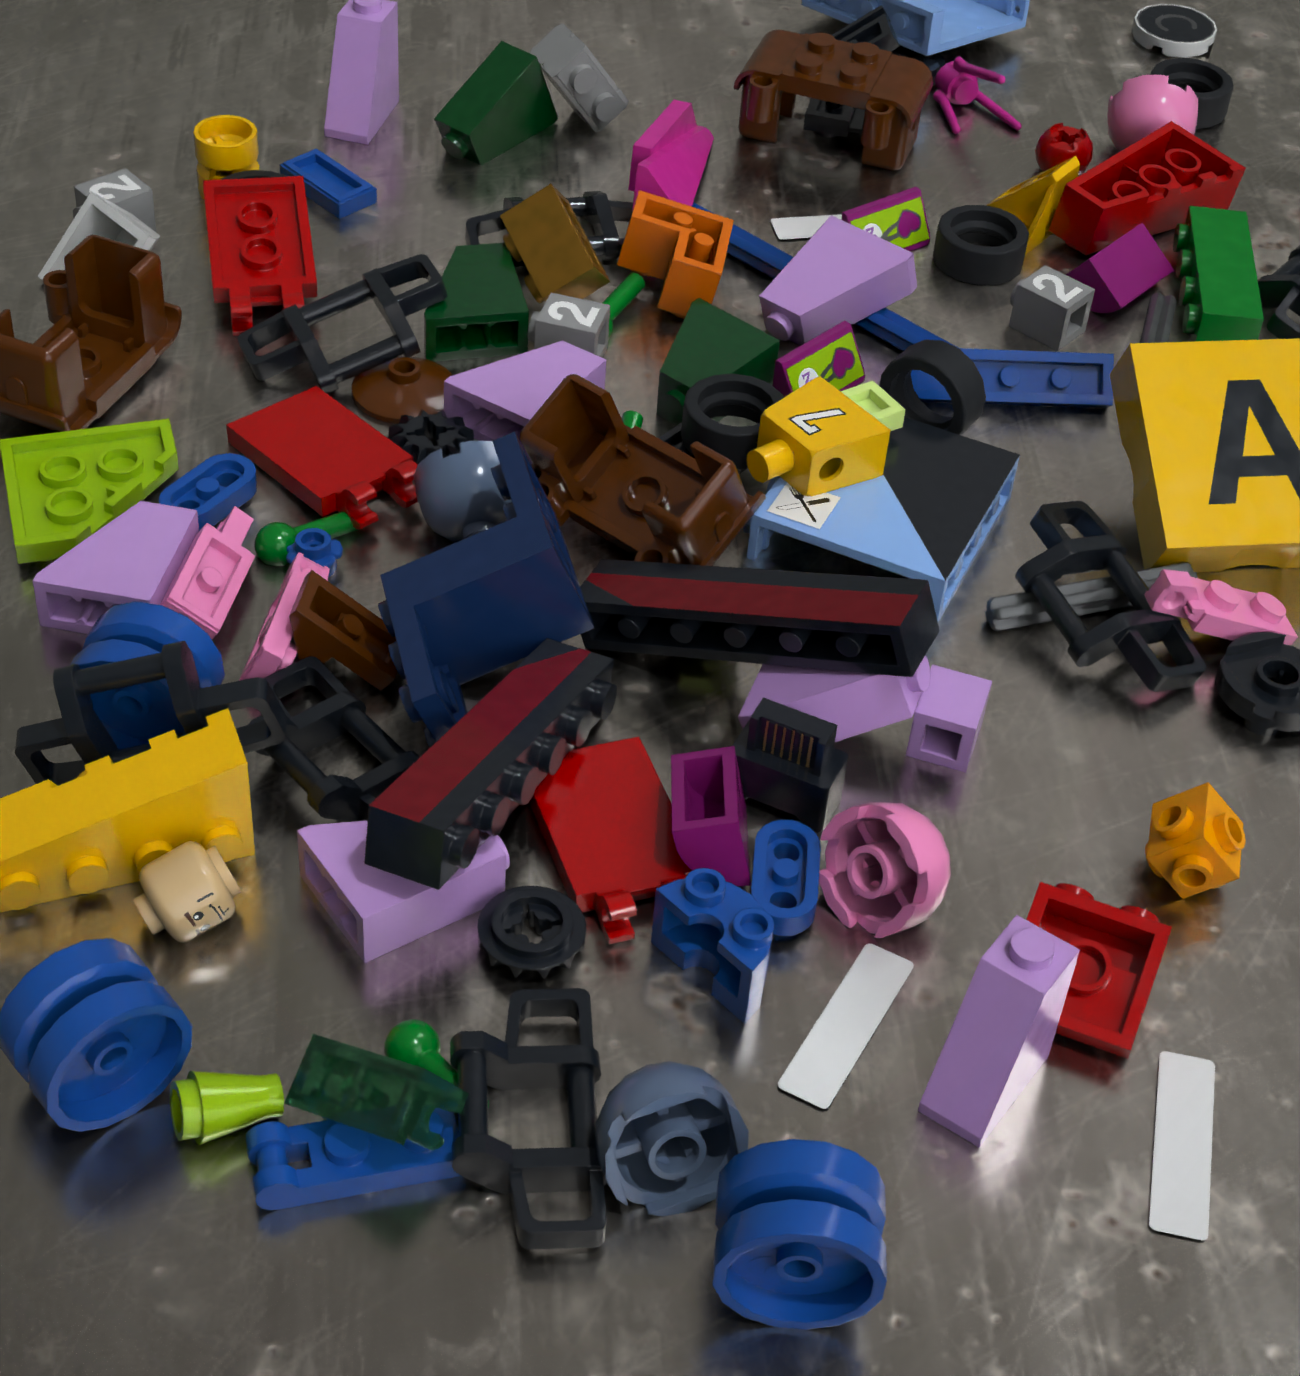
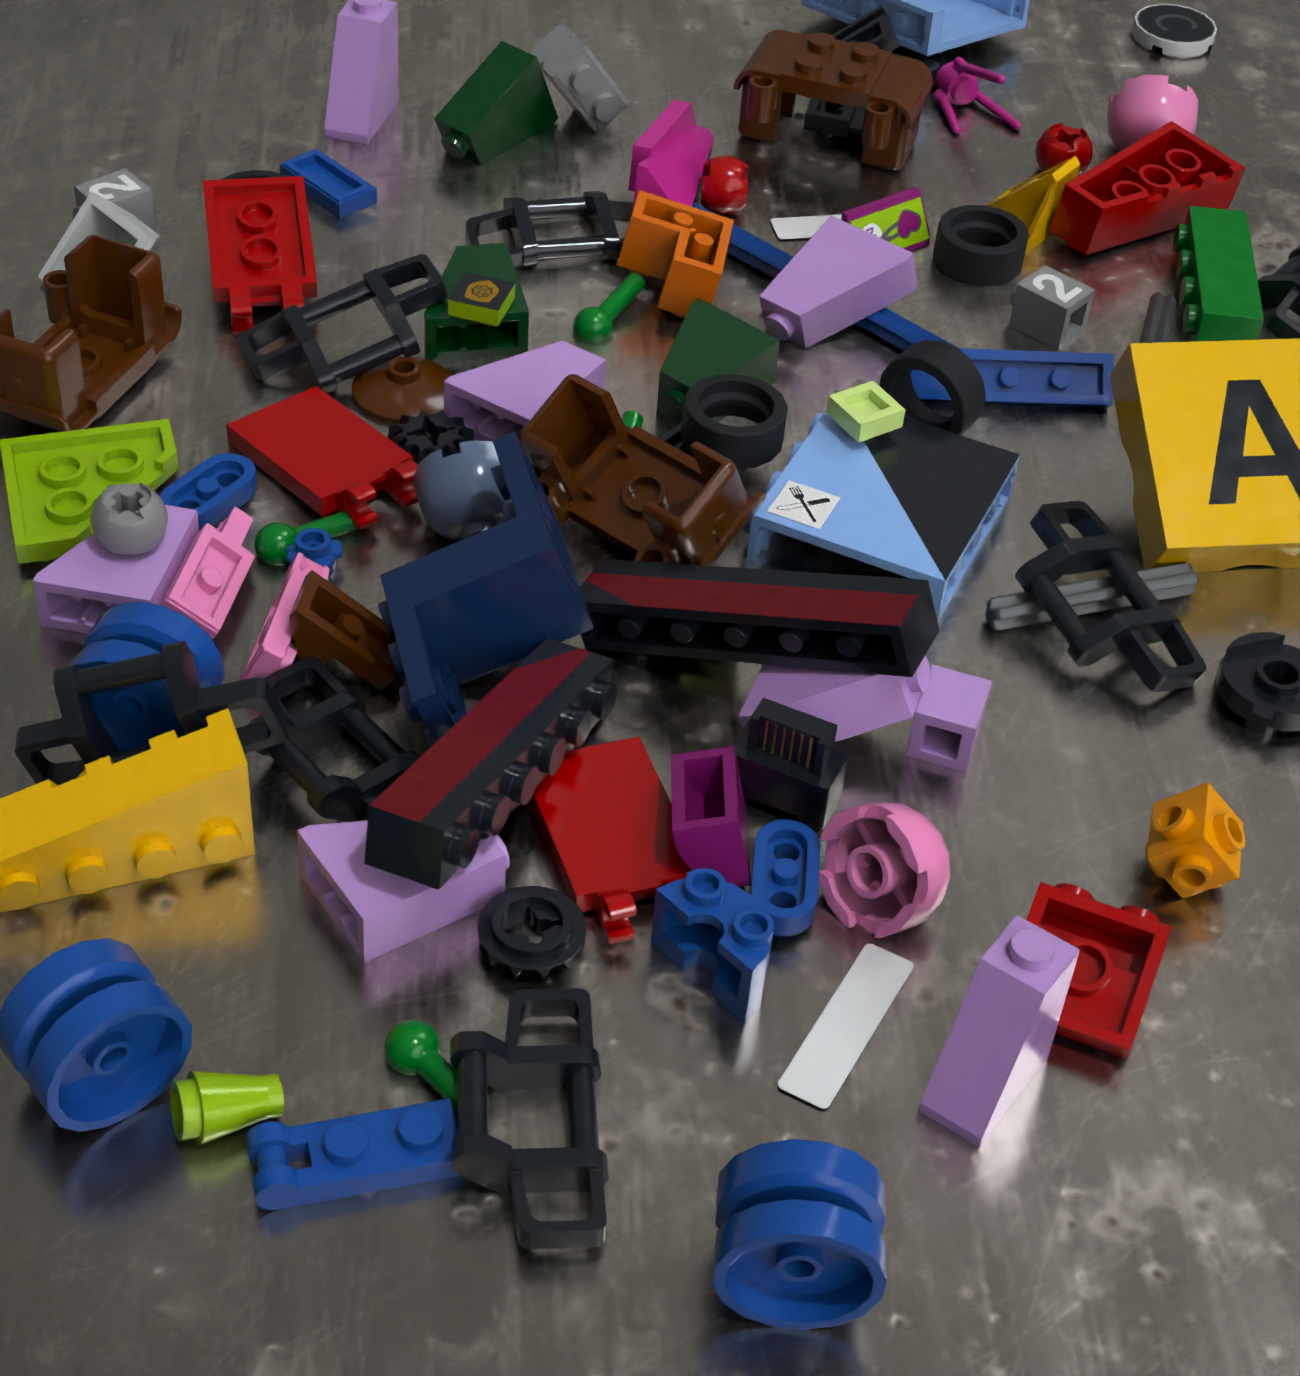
tan head [133,841,242,943] -> none
yellow wheel [193,115,260,199] -> none
clear green hinge [284,1034,469,1150] -> none
pearl gold brick [500,184,610,304] -> none
light grey brick [528,292,610,358] -> none
sand blue cylinder [596,1061,749,1216] -> none
yellow torso [747,376,891,497] -> none
slope [772,321,865,397] -> none
magenta brick [1066,222,1174,313] -> none
bright pink hinge [1144,569,1298,645] -> none
white sticker [1149,1051,1215,1241] -> none
black tyre [1151,58,1234,129] -> none
none -> light grey piece [90,483,169,555]
none -> tile [448,272,516,326]
none -> red piece [700,155,749,216]

